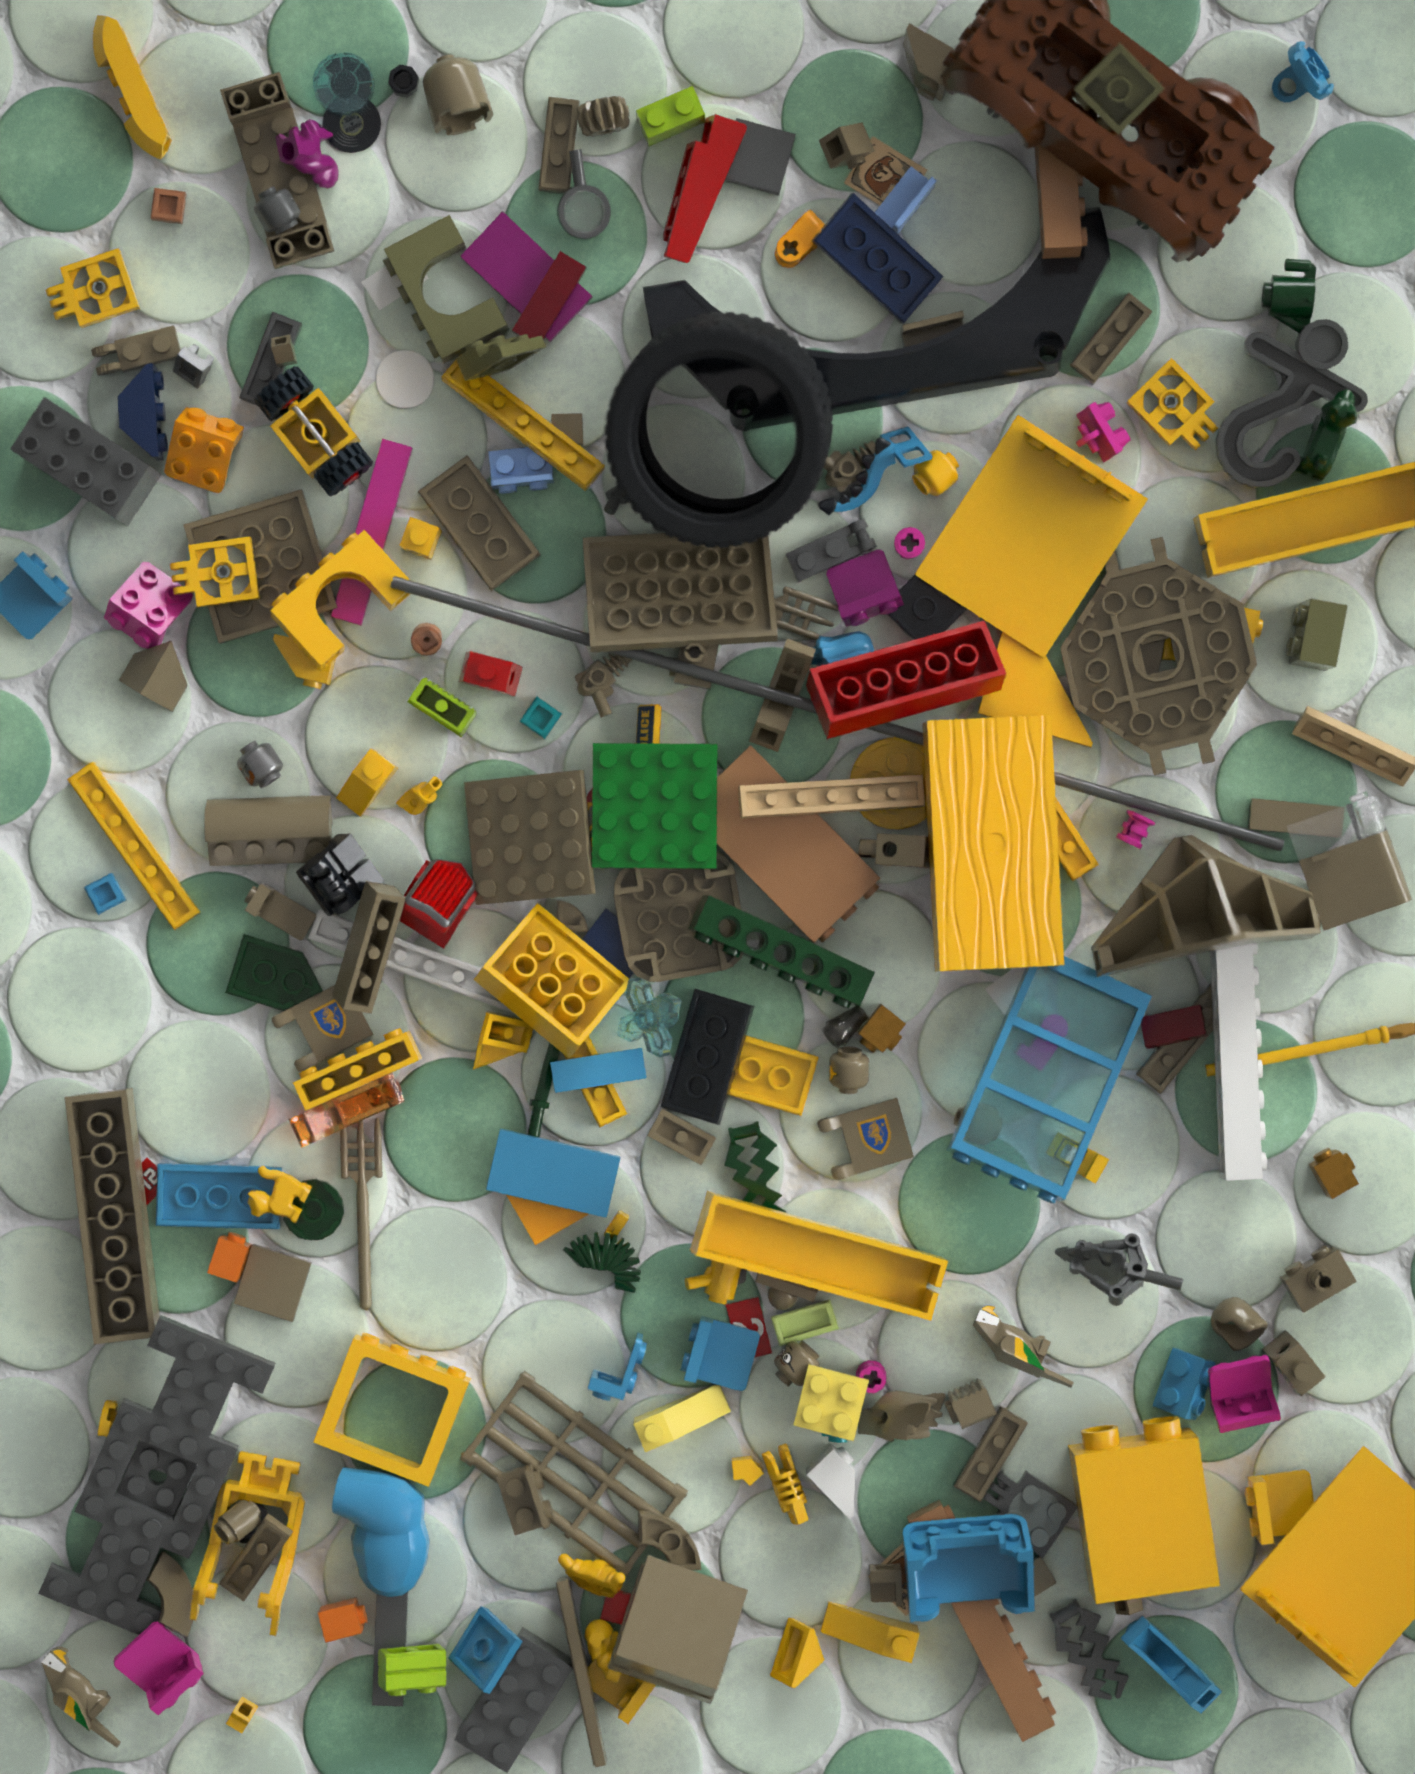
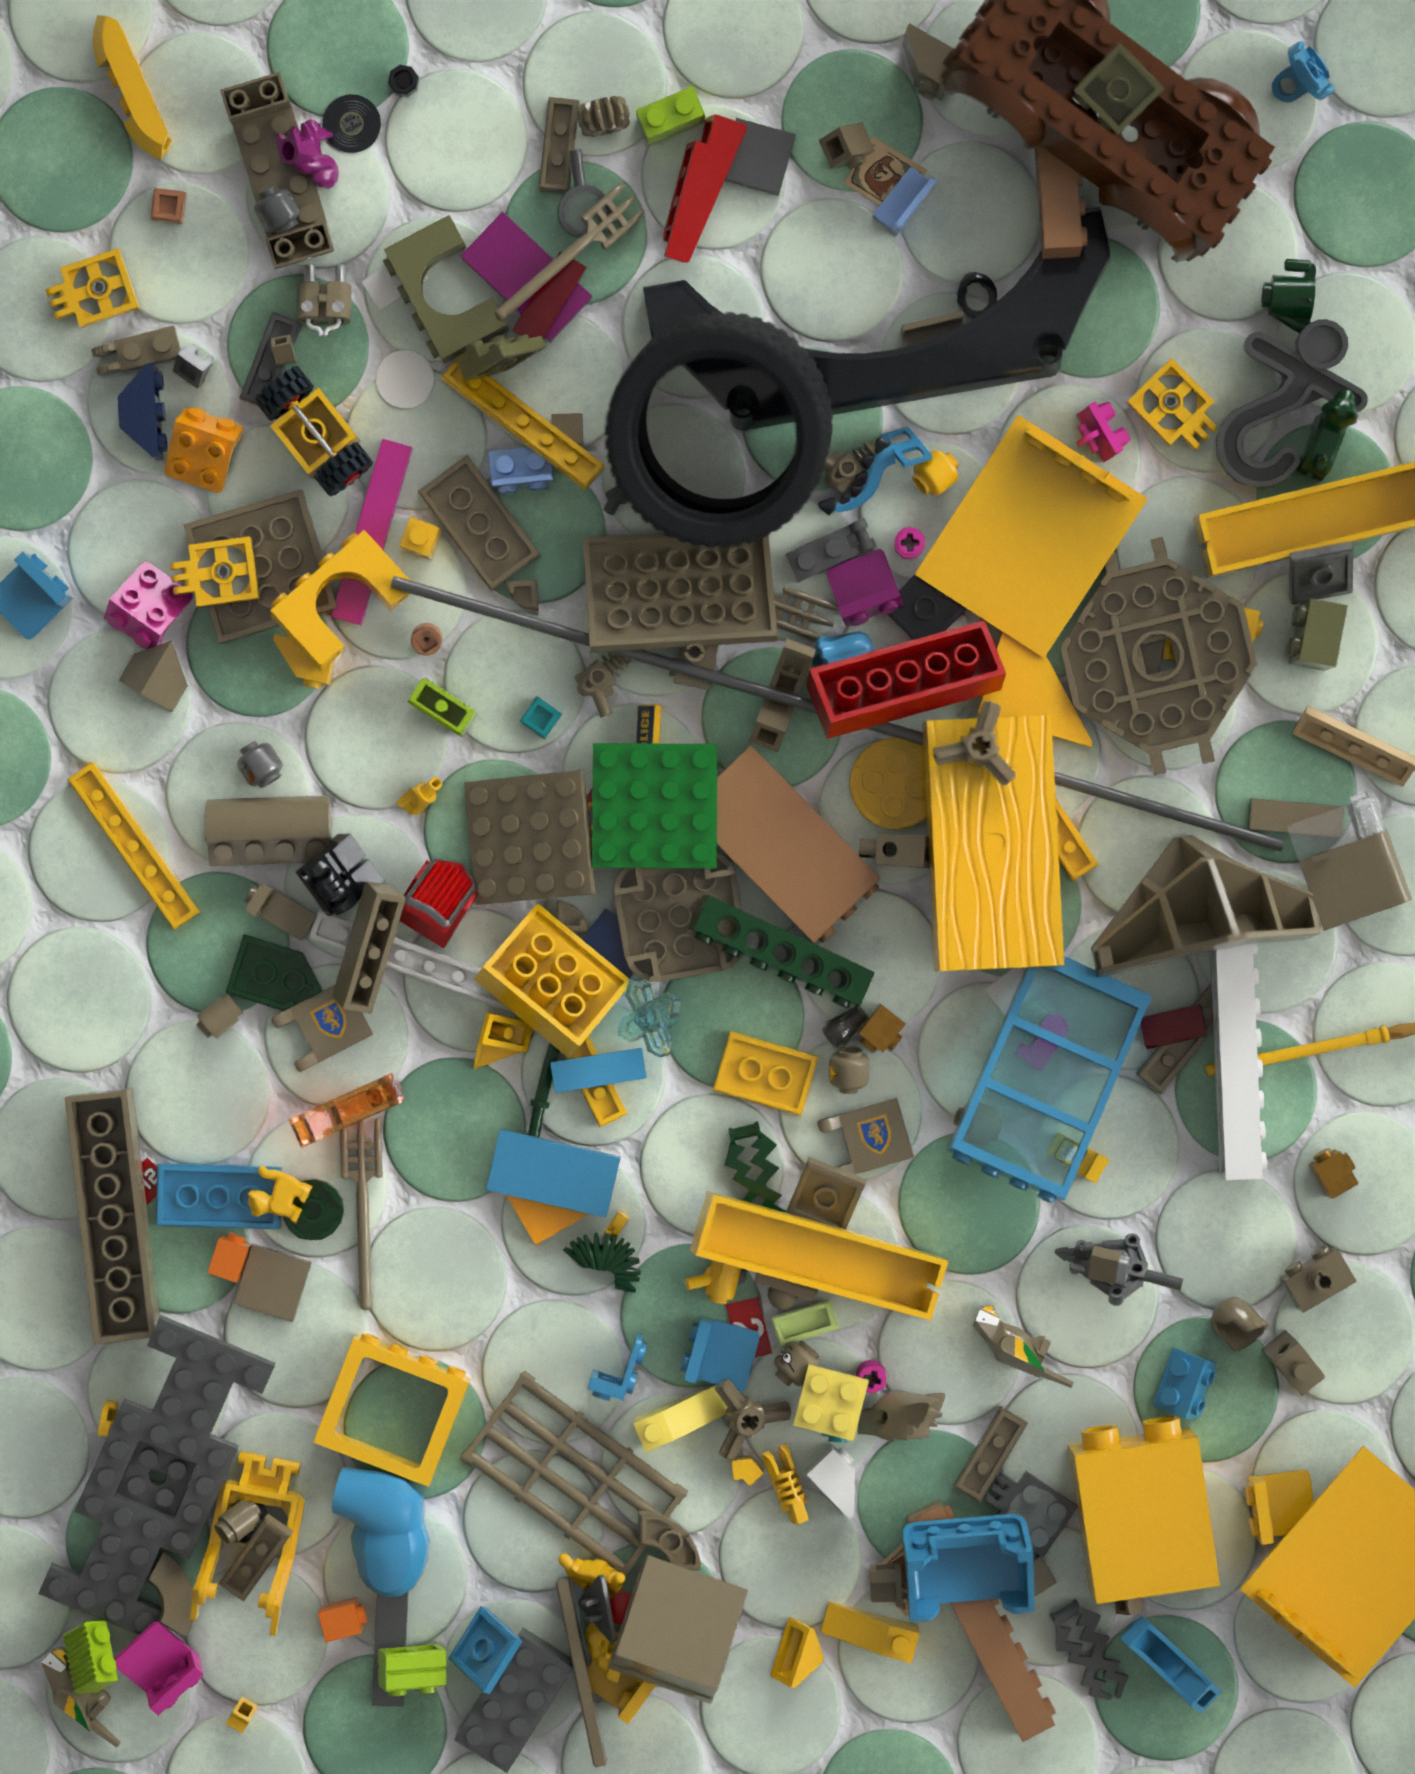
dark grey brick [10,397,161,526] -> none
dark azure tile [84,873,127,915] -> none
yellow brick [293,1028,422,1111] -> none
clear light blue tile [313,52,375,115] -> none
yellow slope [336,748,398,817] -> none
dark tan cylinder [423,55,493,135] -> none
red torso [458,651,523,697] -> none
dark tan bracket [496,1463,554,1535] -> none
dark tan plate [647,1108,716,1165] -> none
black tile [660,989,755,1125] -> none
tan plate [738,775,925,819] -> none
light orange piece [775,209,825,268] -> none
dark blue tile [811,193,944,324] -> none
dark tan brick [944,1378,997,1429] -> none
dark tan tile [1069,292,1153,385] -> none
dark pink bush [1116,810,1155,849] -> none
dark pink bracket [1208,1355,1281,1433] -> none
none -> lime brick [62,1621,119,1694]
none -> dark tan brick [196,994,243,1039]
none -> dark tan piece [296,264,351,336]
none -> dark tan piece [495,182,645,321]
none -> dark tan tile [506,579,539,611]
none -> dark grey piece [578,1574,617,1643]
none -> dark tan bush [715,1379,791,1460]
none -> dark tan tile [786,1157,866,1230]
none -> dark tan bush [933,701,1016,786]
none -> black piece [957,272,997,318]
none -> dark tan piece [1088,1245,1130,1286]
none -> flat silver tile [1289,541,1354,604]

